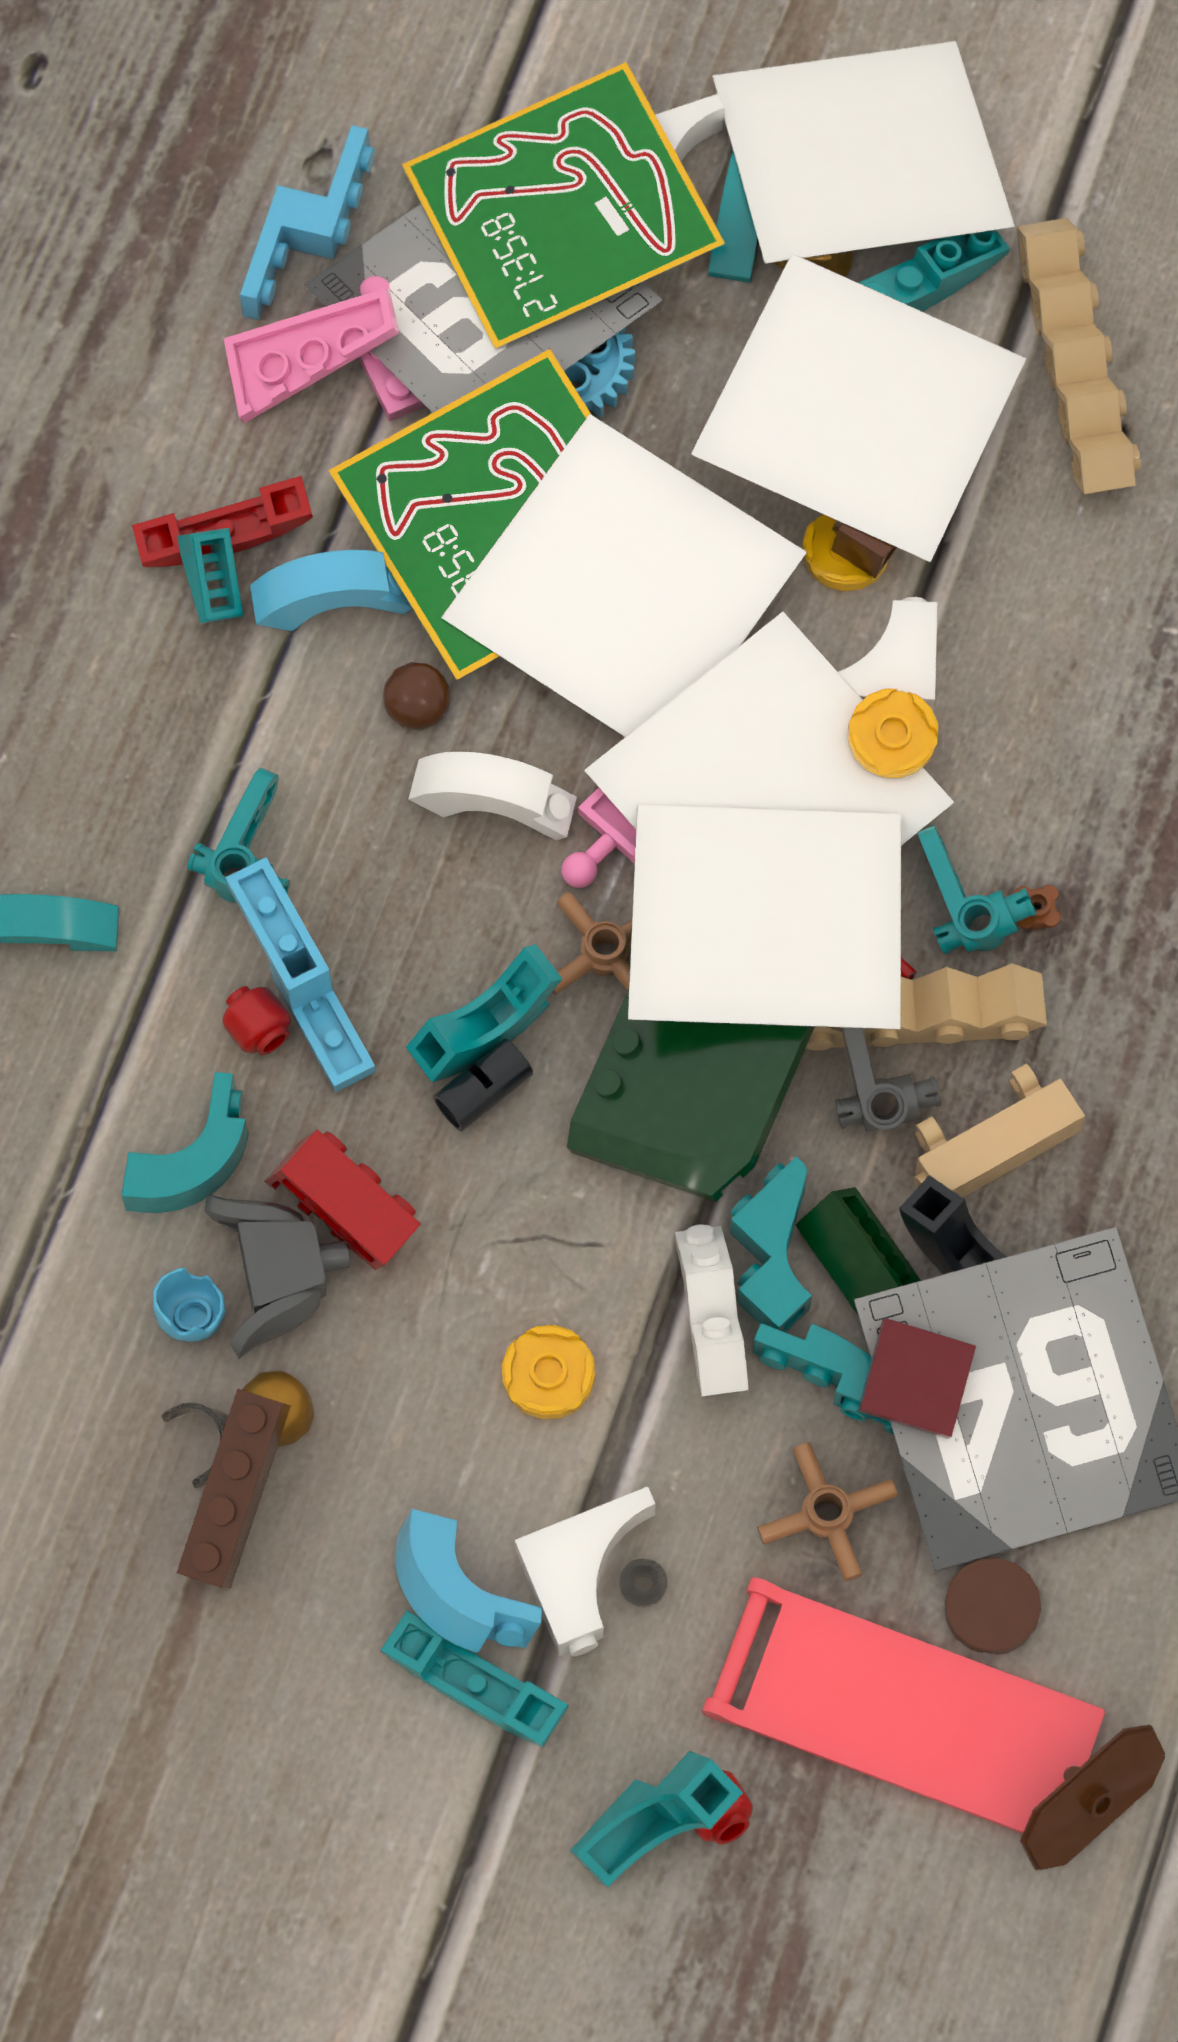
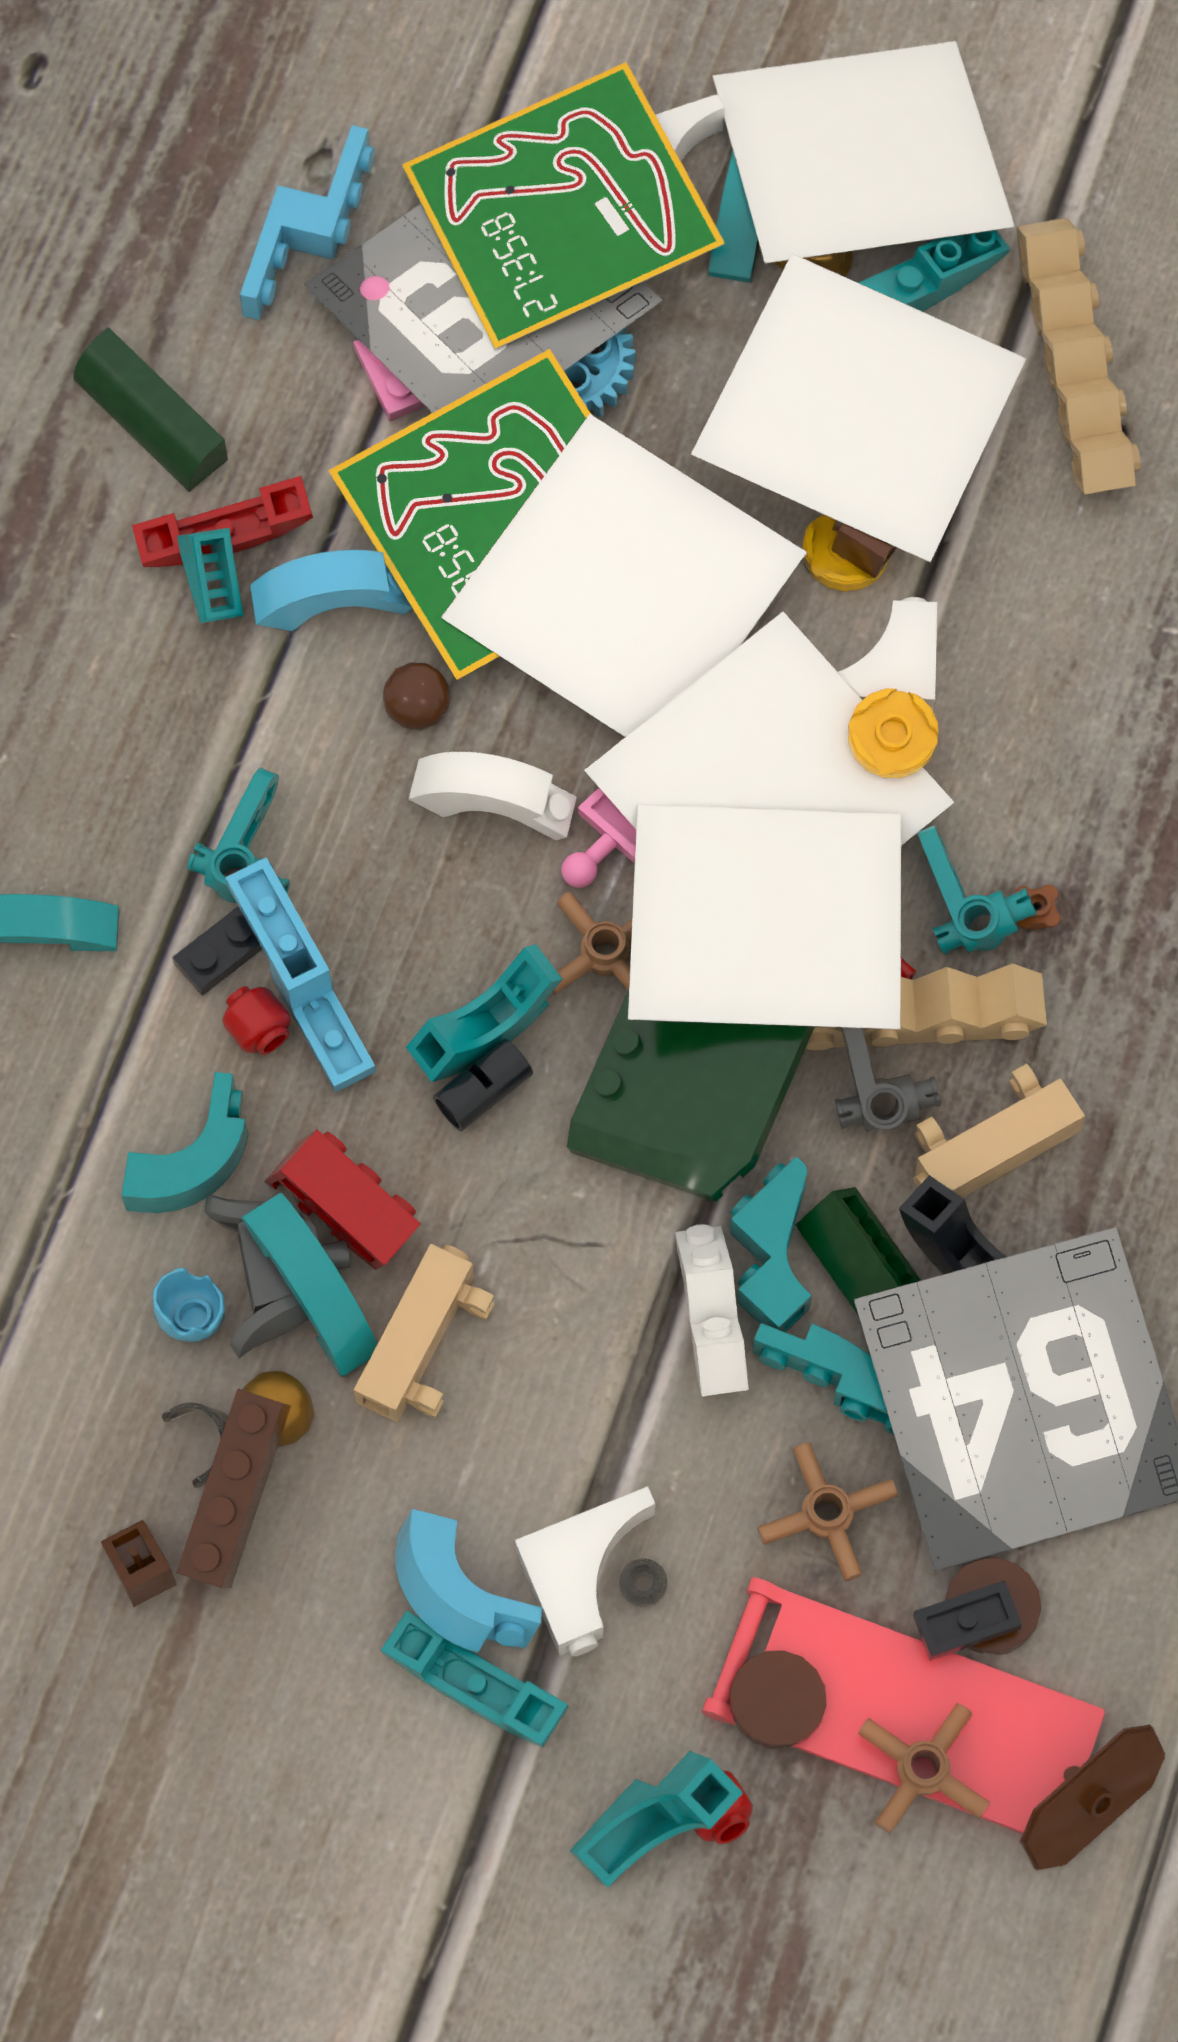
bright pink wing [224,288,399,423] -> none
yellow tile [502,1325,595,1419] -> none
dark red tile [858,1318,976,1439] -> none
none -> dark green brick [73,327,228,492]
none -> reddish brown slope [100,1520,177,1607]
none -> black plate [172,906,262,996]
none -> teal slope [241,1192,378,1377]
none -> tan brick [353,1243,495,1423]
none -> reddish brown tile [729,1650,827,1749]
none -> medium nougat bar [858,1703,990,1834]
none -> black plate [913,1580,1022,1661]

